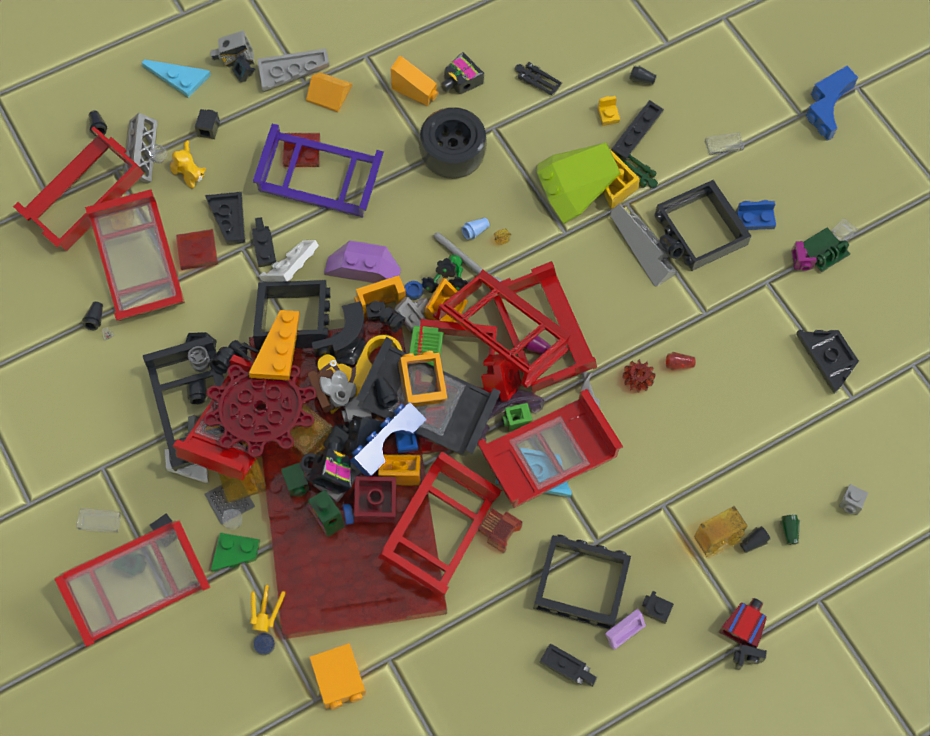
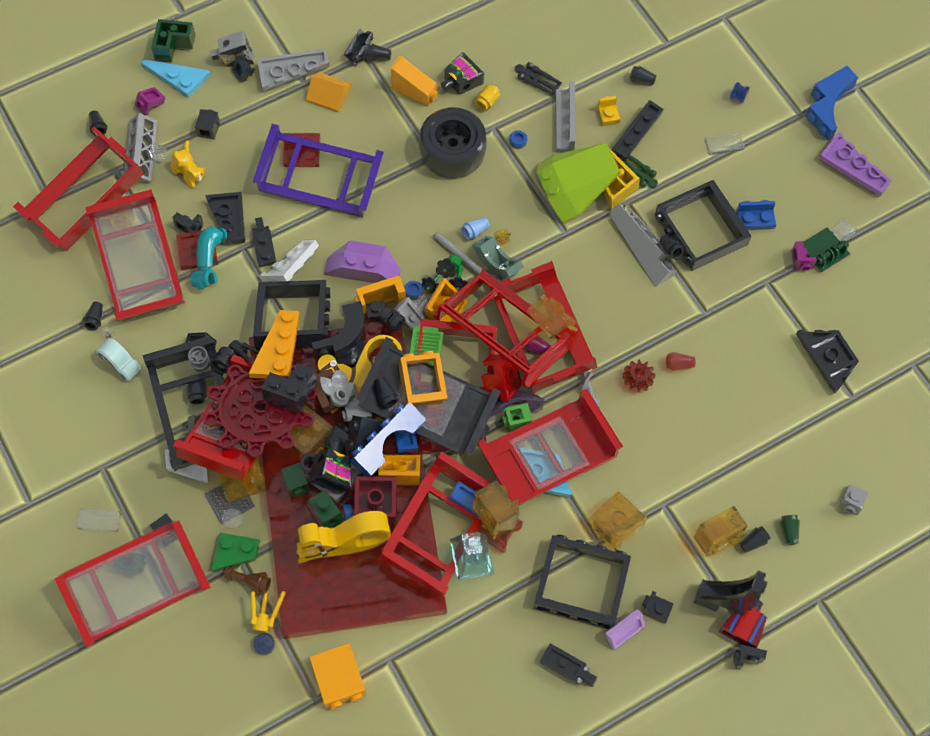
none -> light aqua animal [96,338,141,381]
none -> magenta bracket [135,87,165,116]
none -> dark green brick [151,19,196,62]
none -> black bracket [172,212,203,237]
none -> teal piece [190,226,227,290]
none -> reddish brown piece [224,566,271,596]
none -> black brick [261,363,317,414]
none -> yellow animal [296,511,391,563]
none -> black hinge [344,29,373,66]
none -> black cone [366,43,391,61]
none -> blue tile [448,481,492,520]
none -> clear light blue slope [450,532,494,580]
none -> sand green arch [472,235,524,280]
none -> clear yellow brick [472,480,520,540]
none -> yellow brick [475,84,500,111]
none -> blue tile [509,130,527,149]
none -> clear yellow bracket [527,295,578,339]
none -> light grey fence [556,81,575,153]
none -> clear yellow brick [588,491,647,551]
none -> black arch [693,570,768,616]
none -> clear blue wheel [730,82,750,103]
none -> medium lavender wing [819,132,891,196]

